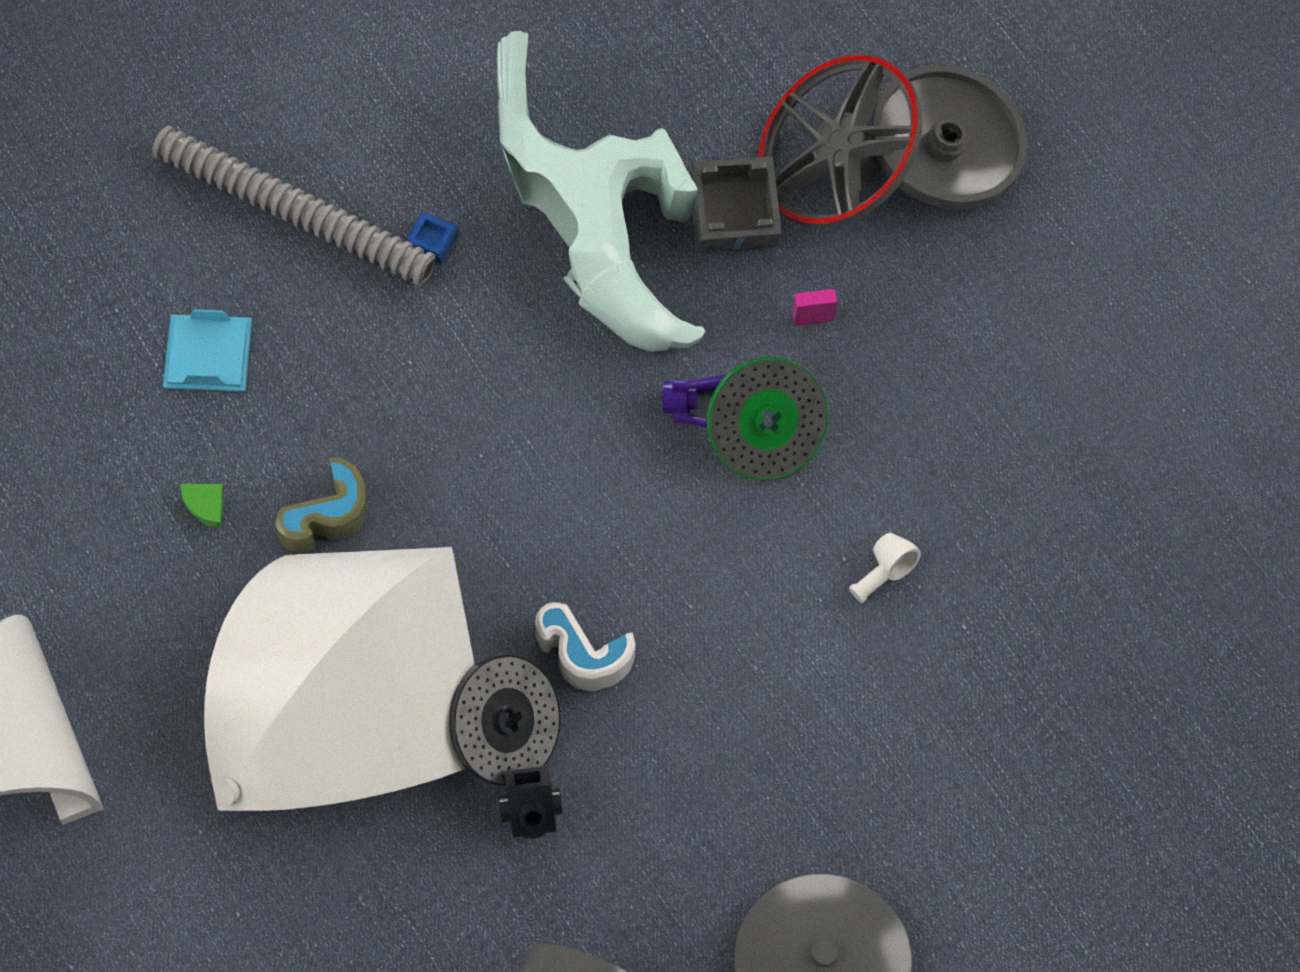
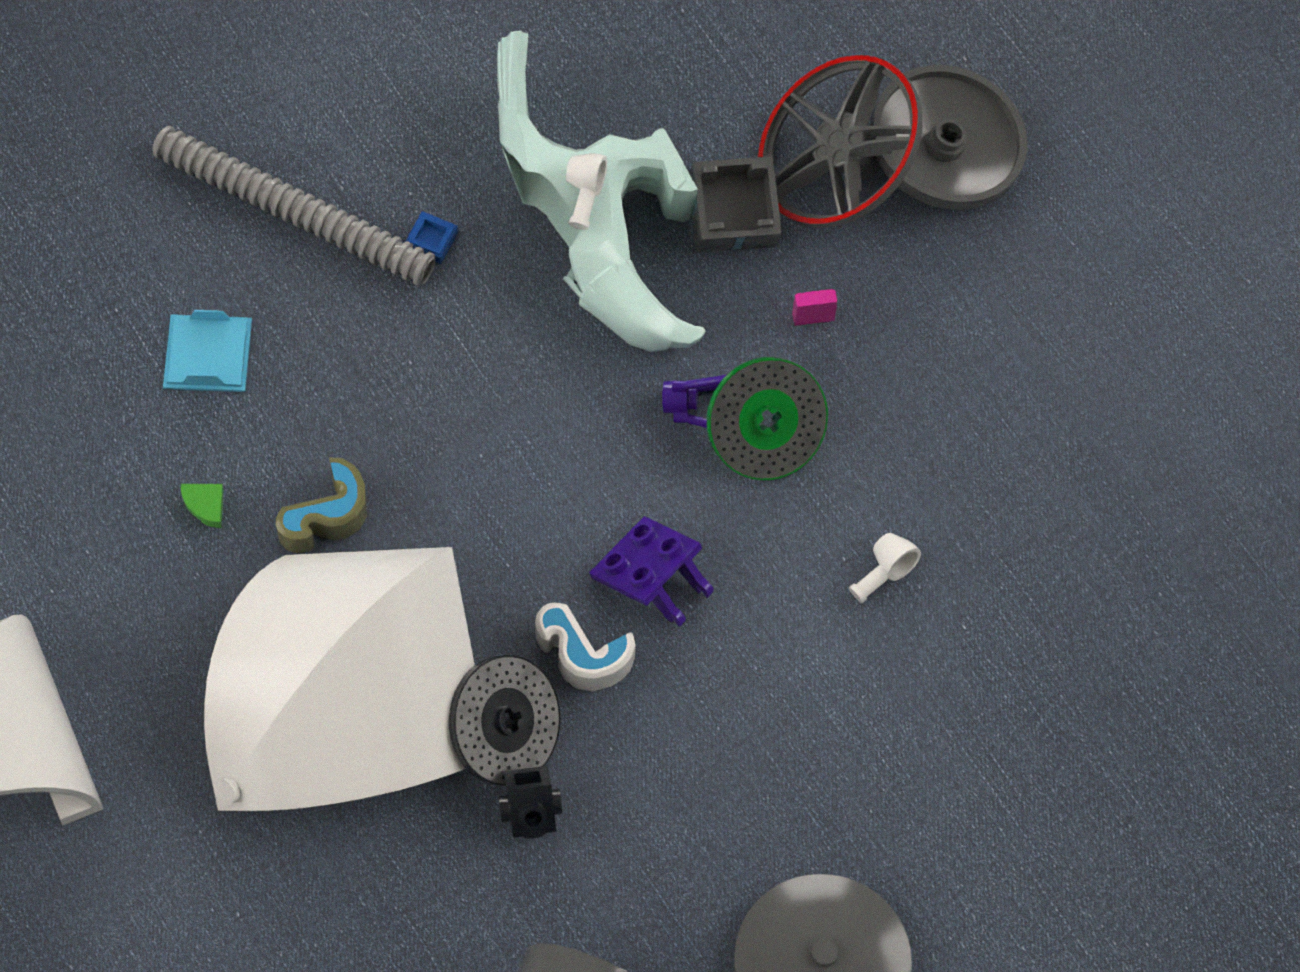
none -> white bar [566,153,607,230]
none -> dark purple plate [589,516,714,627]

